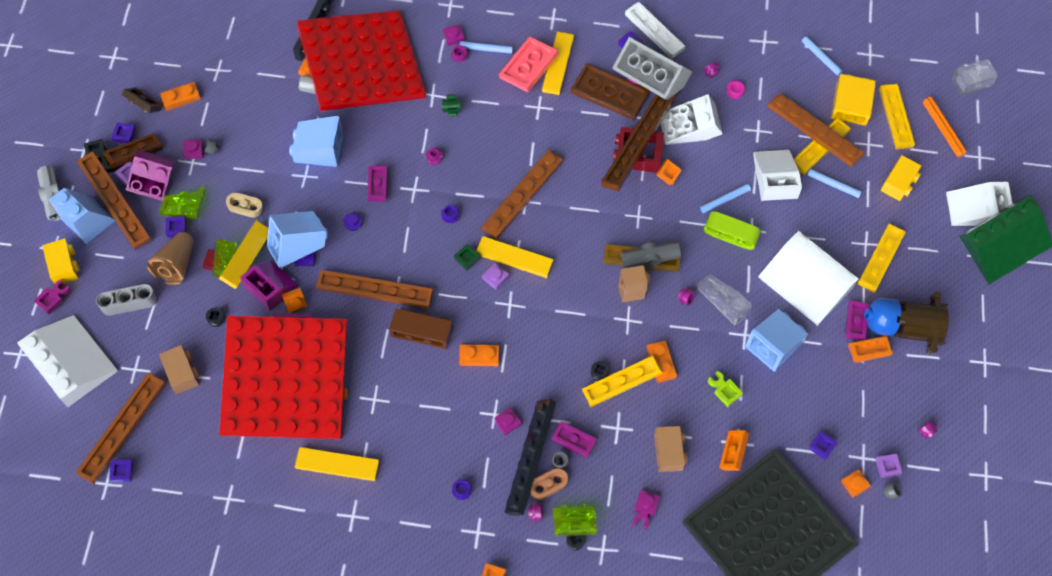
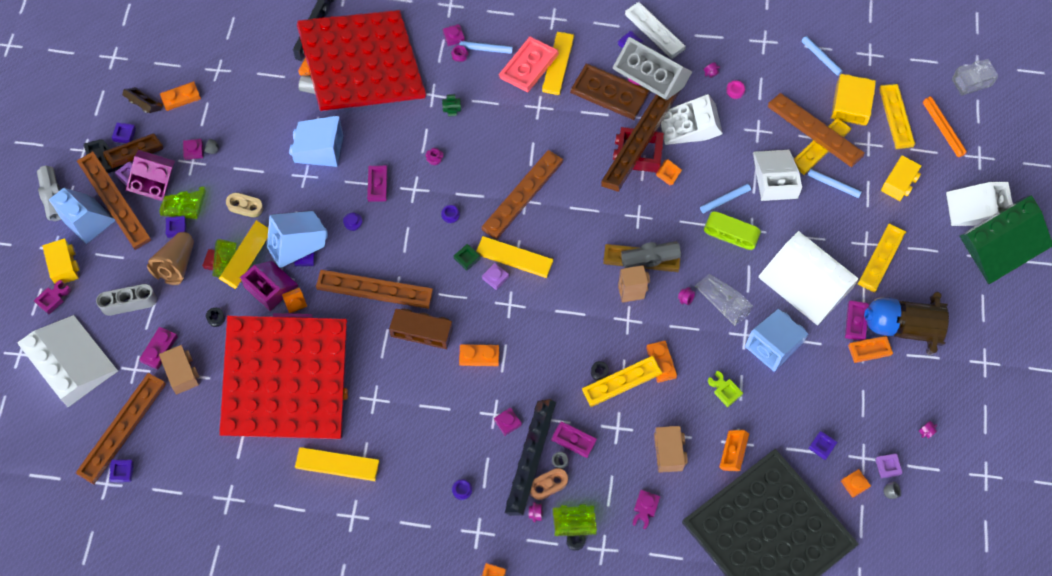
none -> magenta plate [139,327,178,370]

